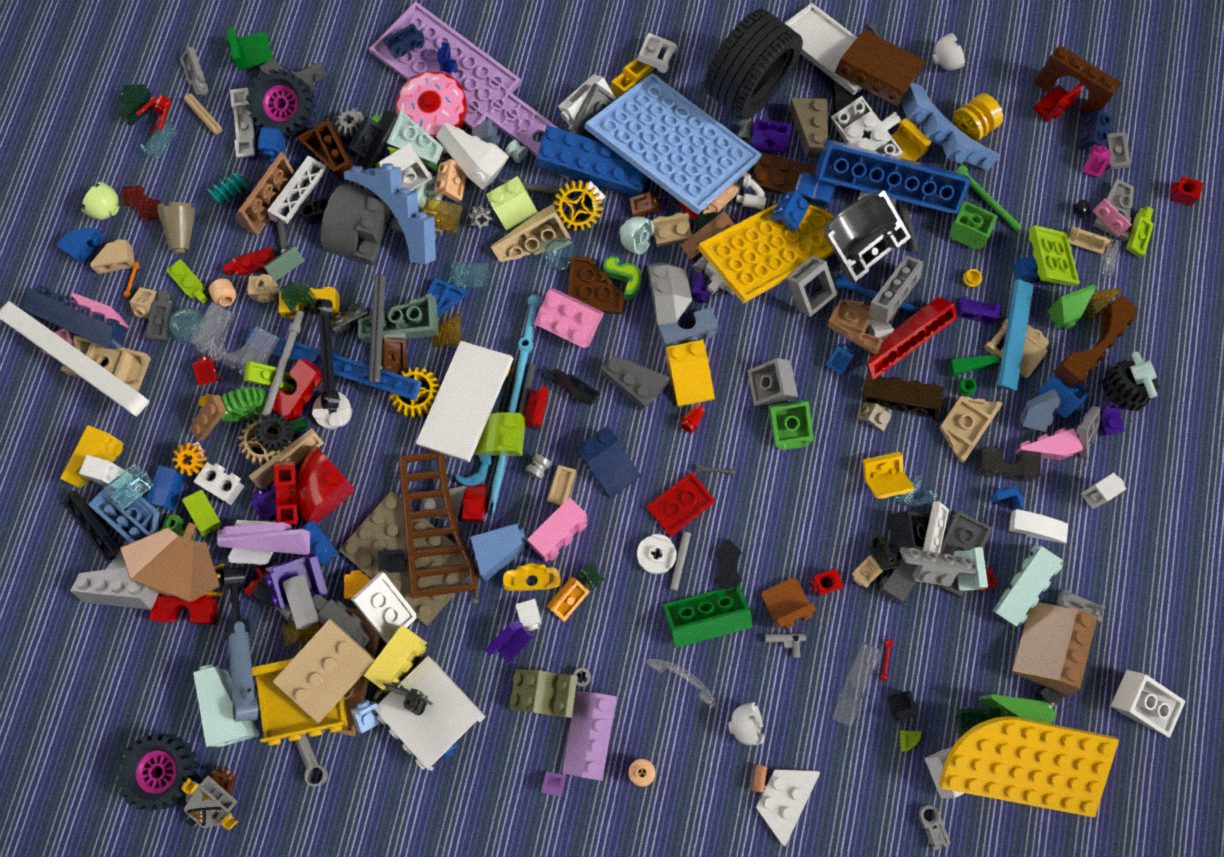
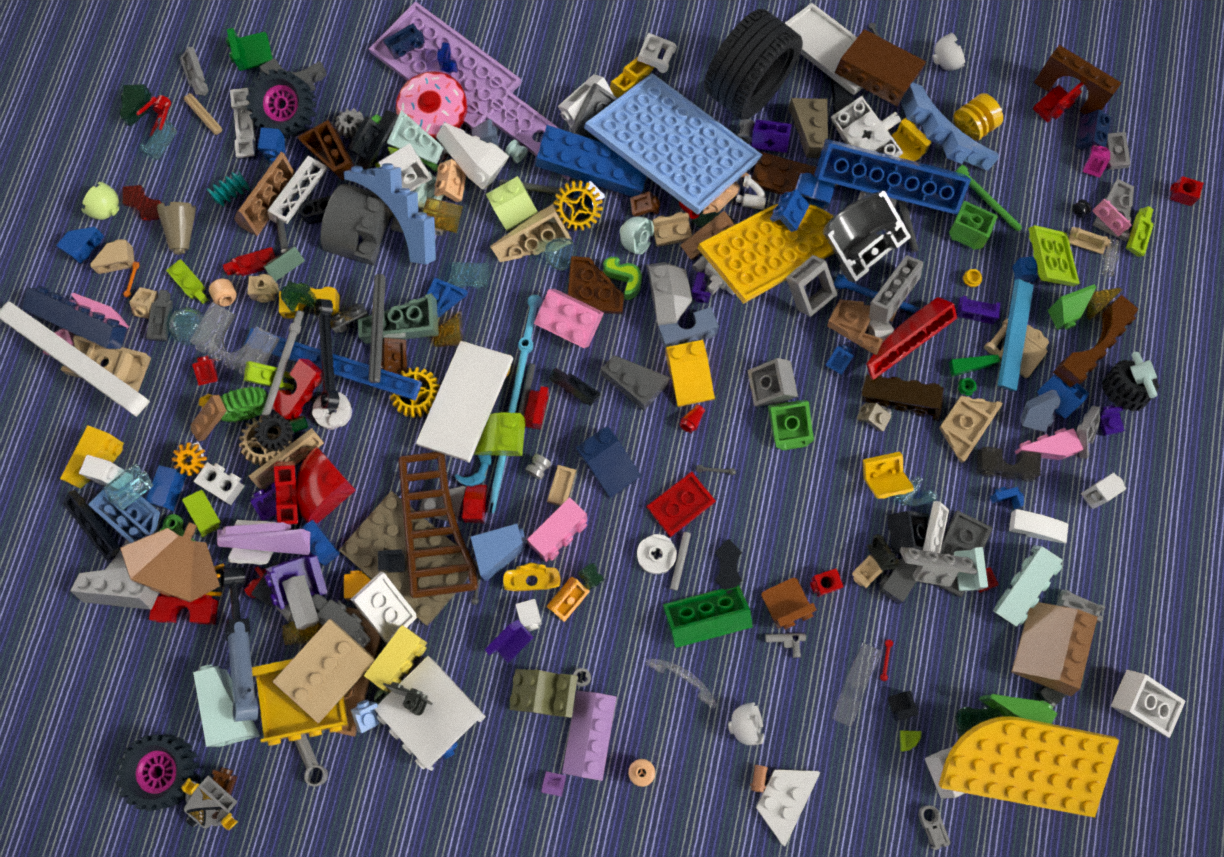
light grey gear [468,204,492,229] -> none

